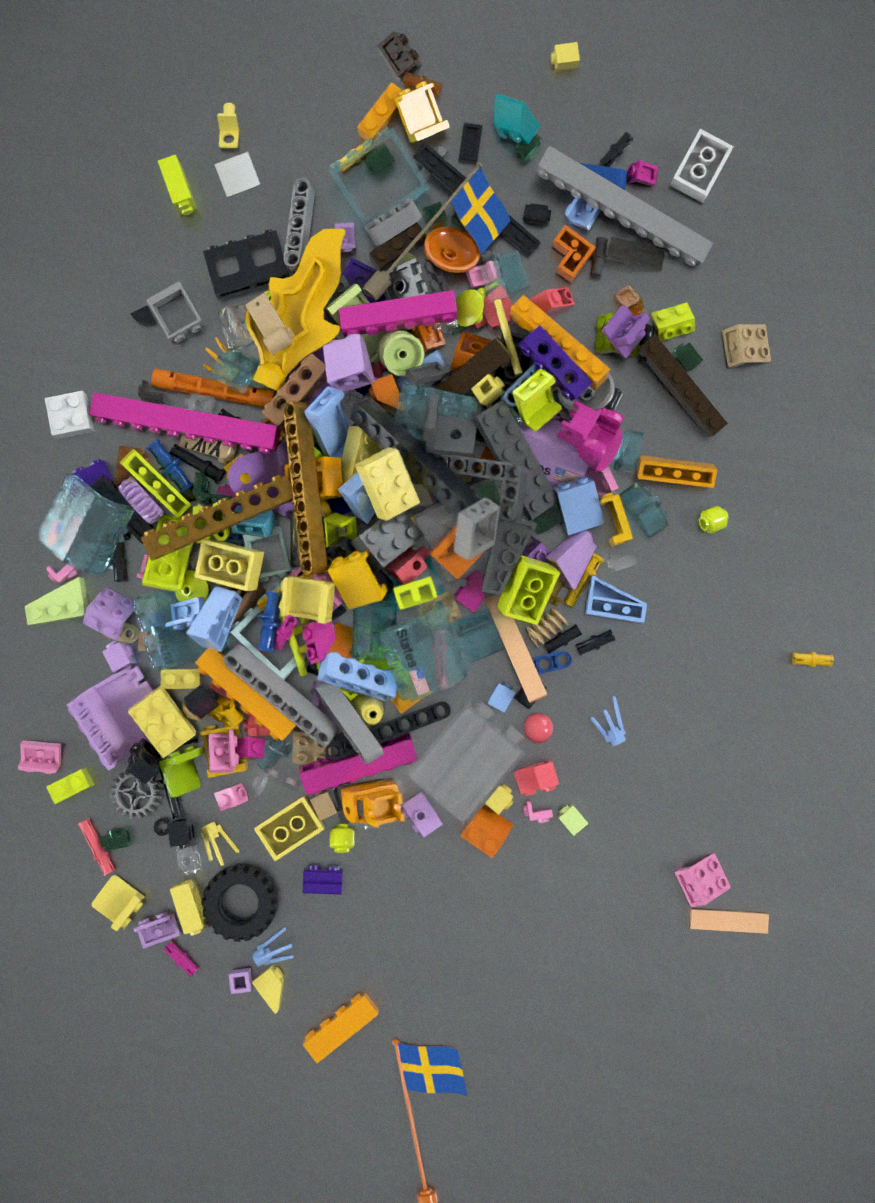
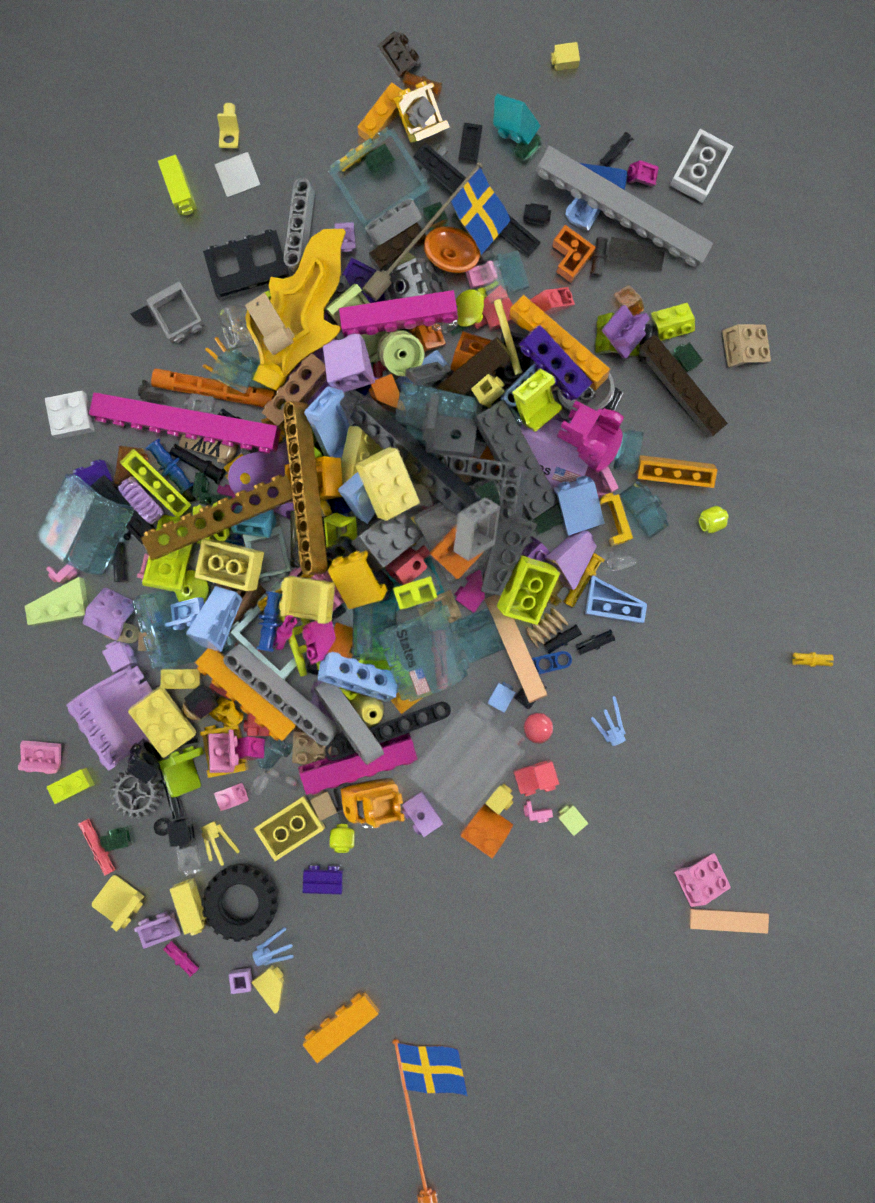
none -> light grey bracket [406,96,436,128]

